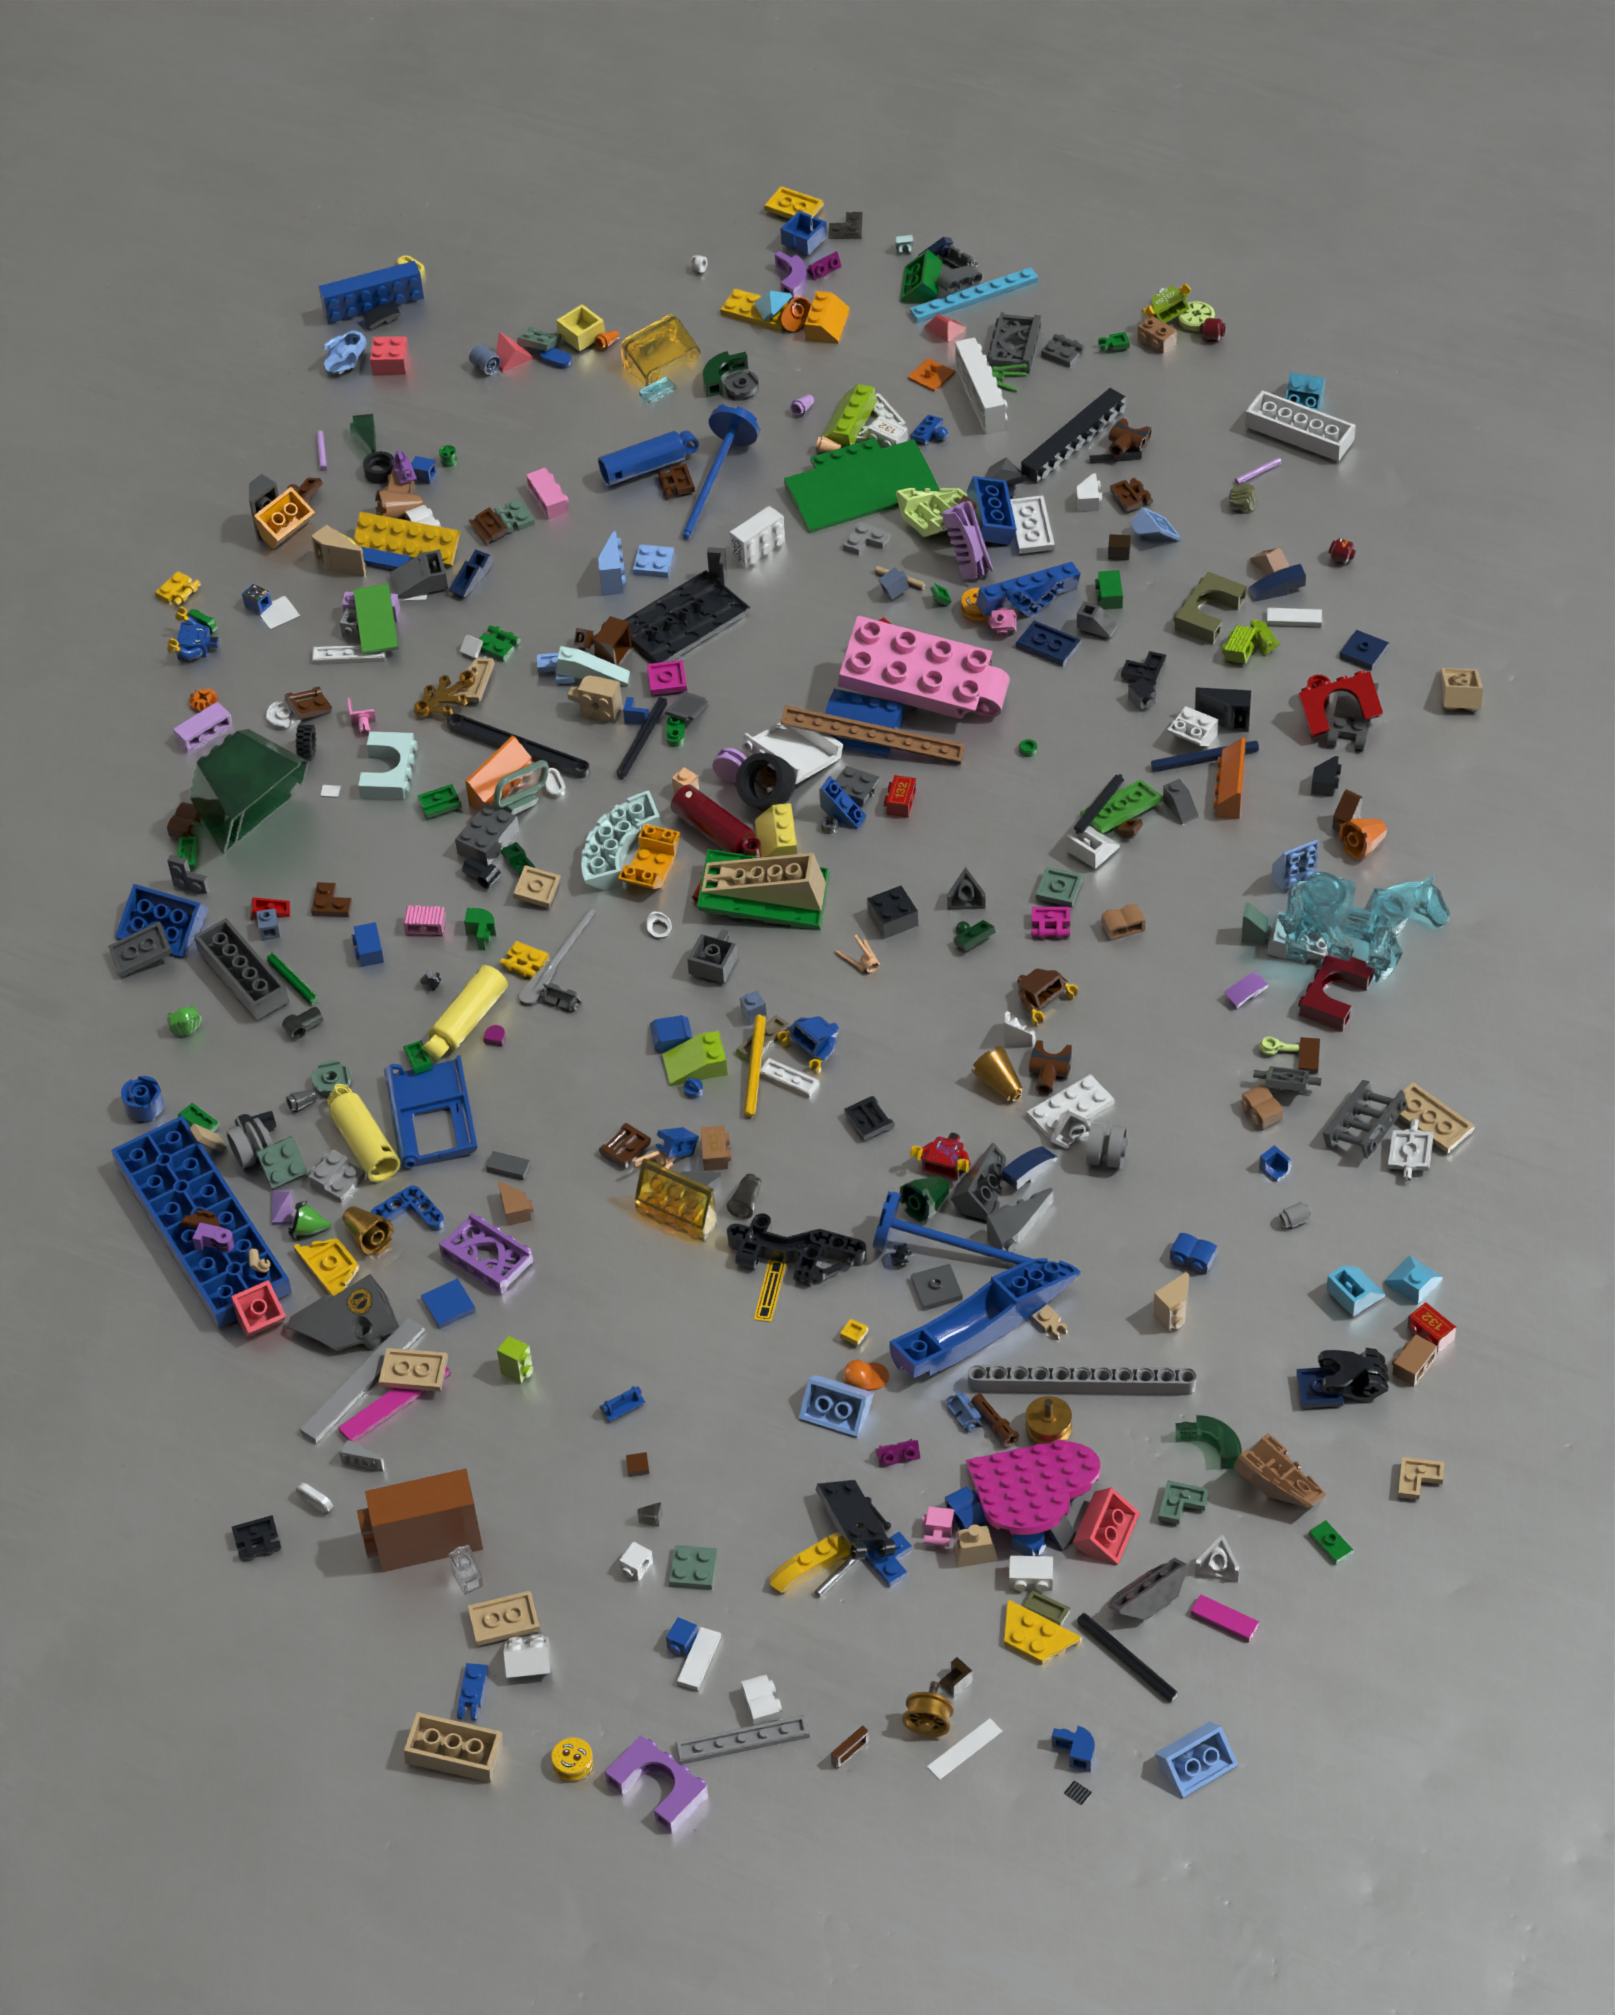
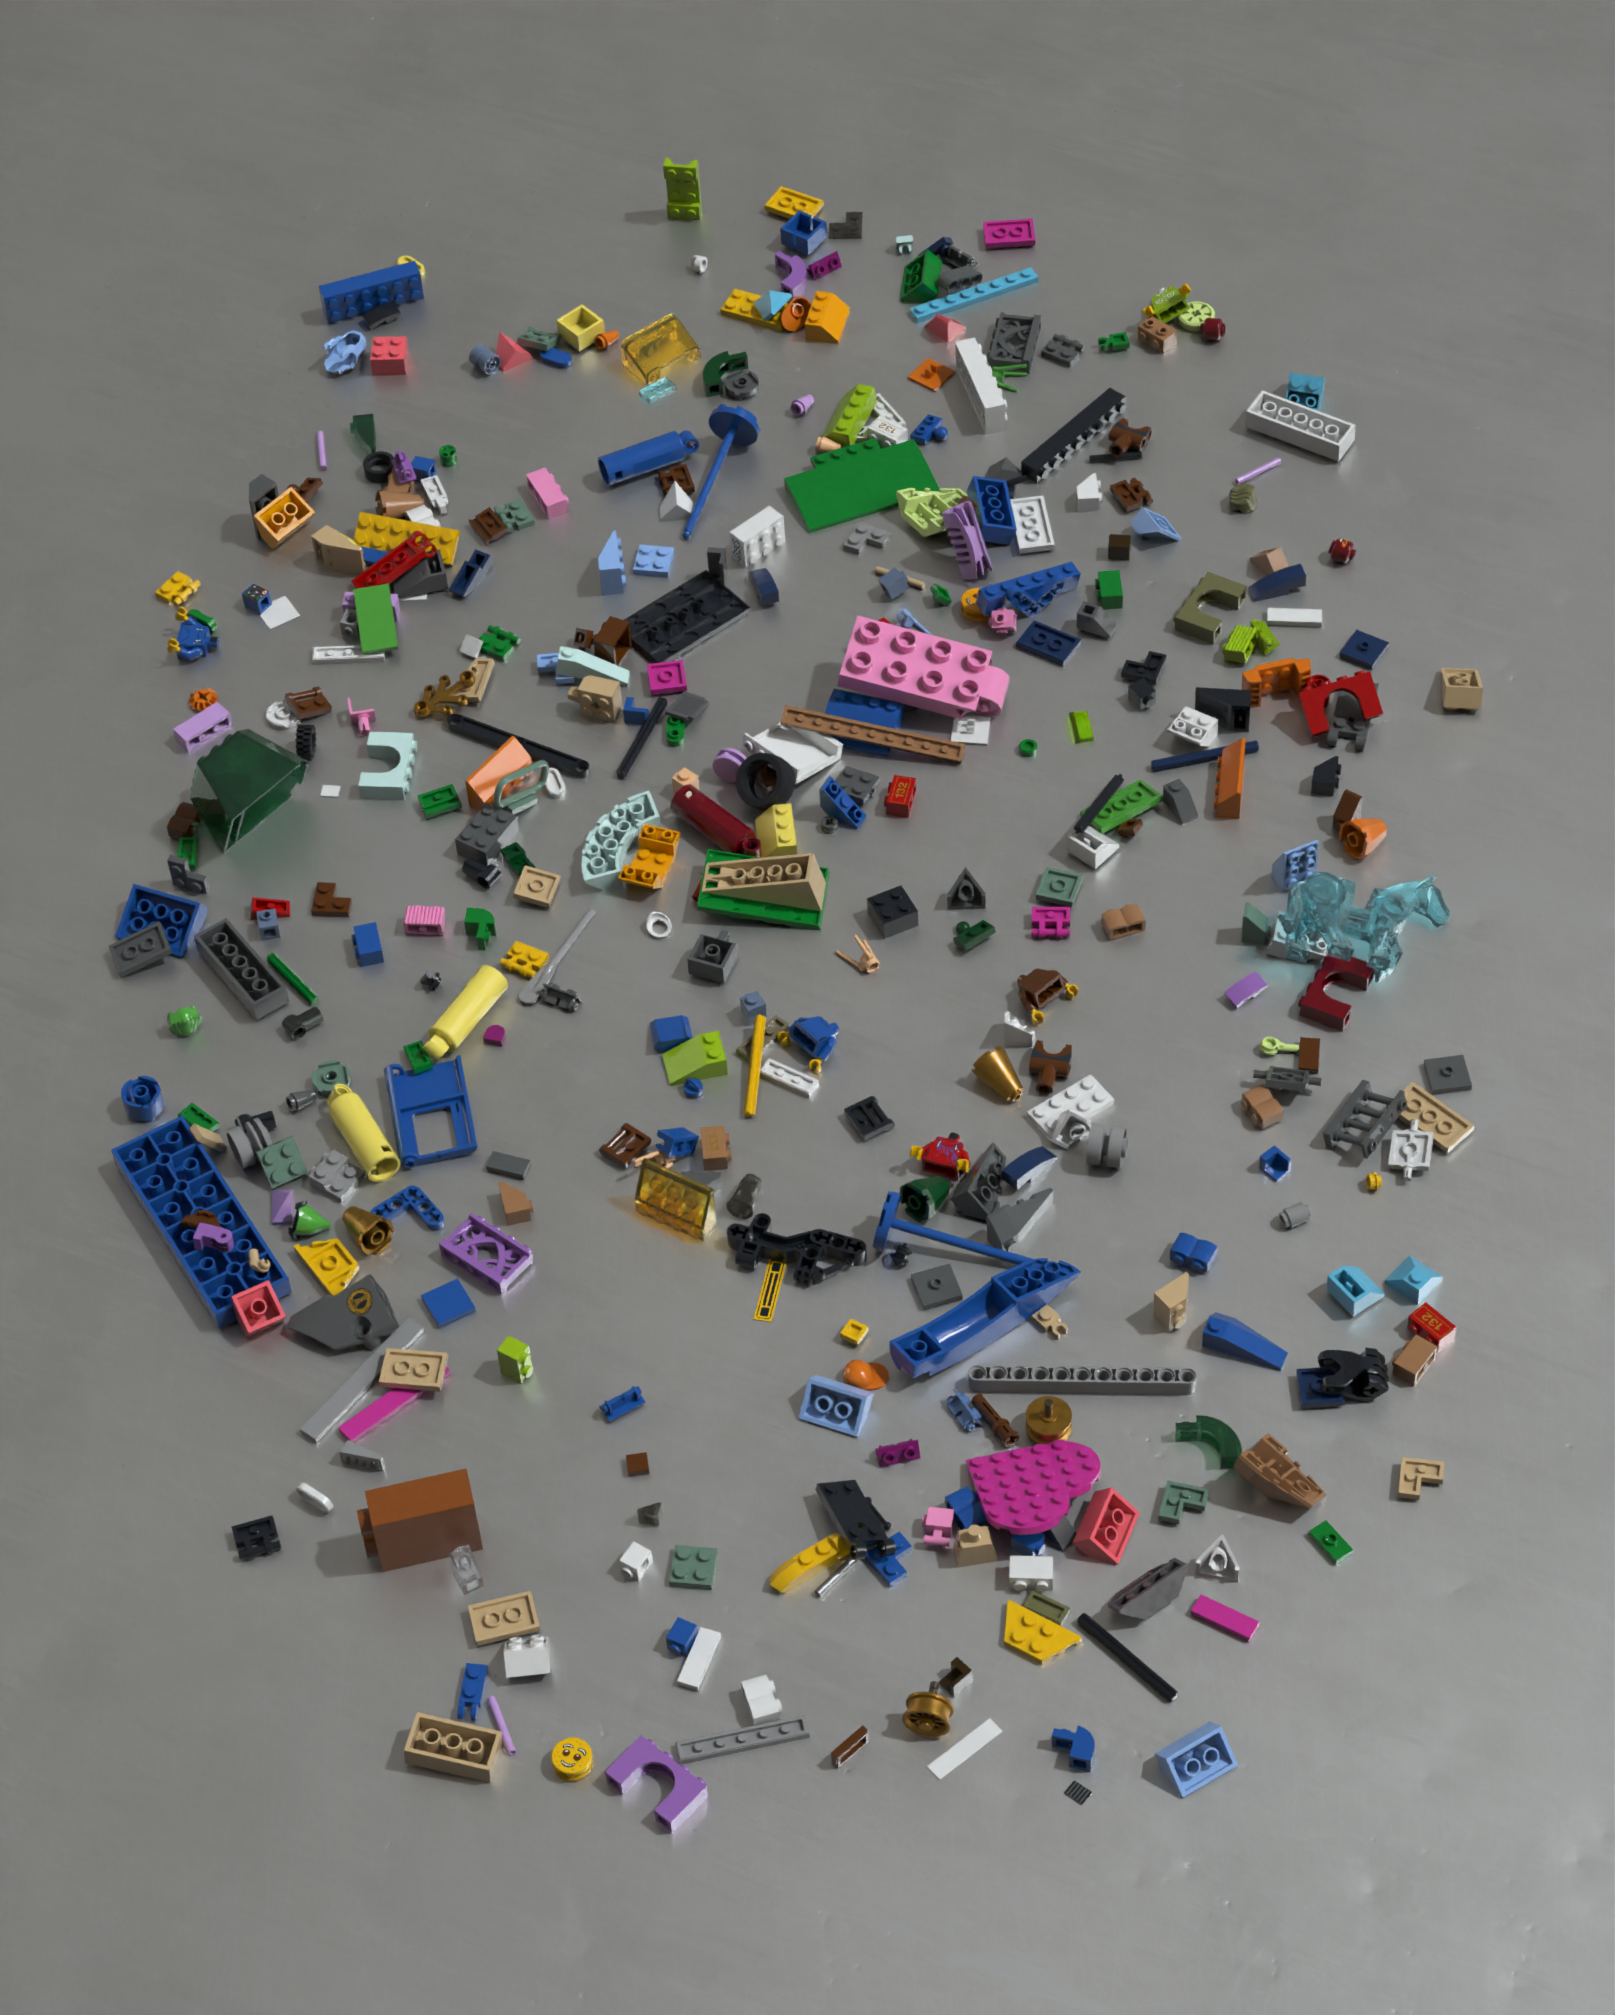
none -> red hinge [351,531,437,589]
none -> white hinge [420,475,448,515]
none -> lavender piece [487,1696,516,1755]
none -> white slope [660,481,695,521]
none -> lime piece [663,157,702,220]
none -> dark blue slope [748,568,779,605]
none -> light blue plant [896,609,932,635]
none -> white piece [951,715,991,745]
none -> dark pink plate [983,218,1035,249]
none -> clear neon green tile [1069,710,1094,744]
none -> blue wedge [1202,1312,1288,1371]
none -> orange plate [1241,658,1311,708]
none -> yellow plate [1366,1172,1382,1191]
none -> dark grey plate [1424,1055,1472,1095]

